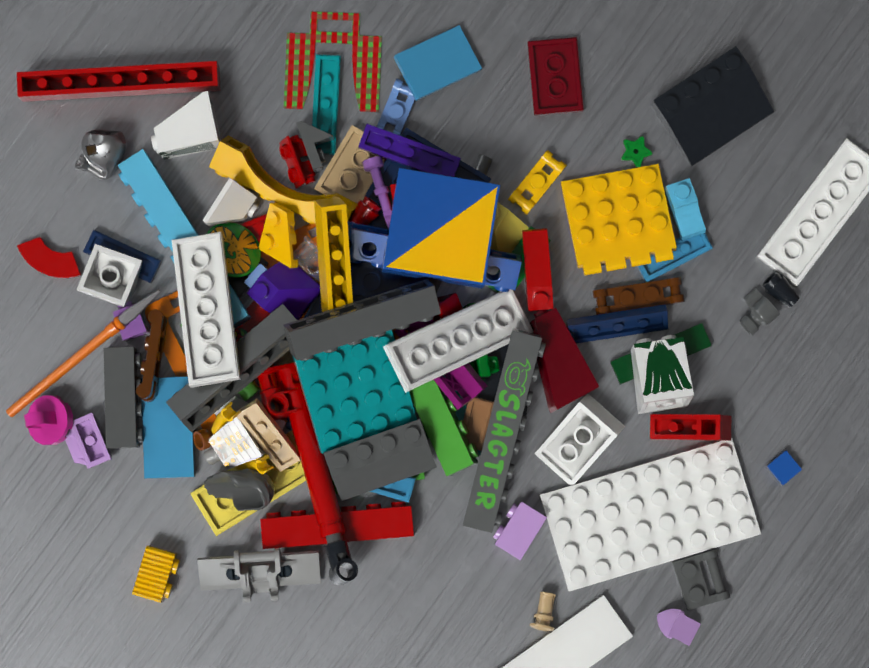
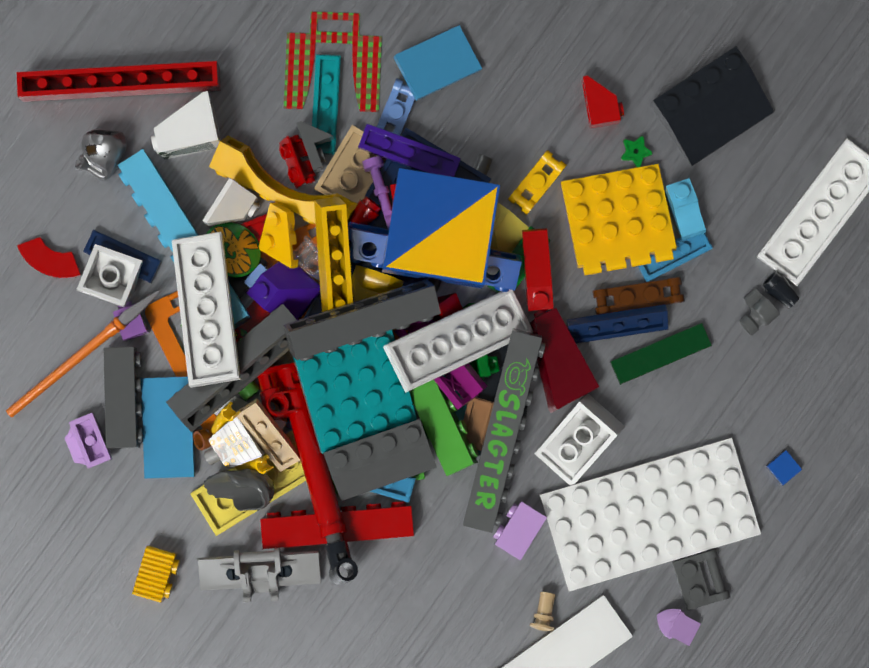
dark pink tile [24,395,73,445] -> none
reddish brown plate [136,309,167,402] -> none
dark red tile [527,37,584,116] -> none
slope [631,335,694,414] -> none
red slope [650,414,732,441] -> none
none -> yellow slope [351,265,404,302]
none -> red slope [581,75,624,129]

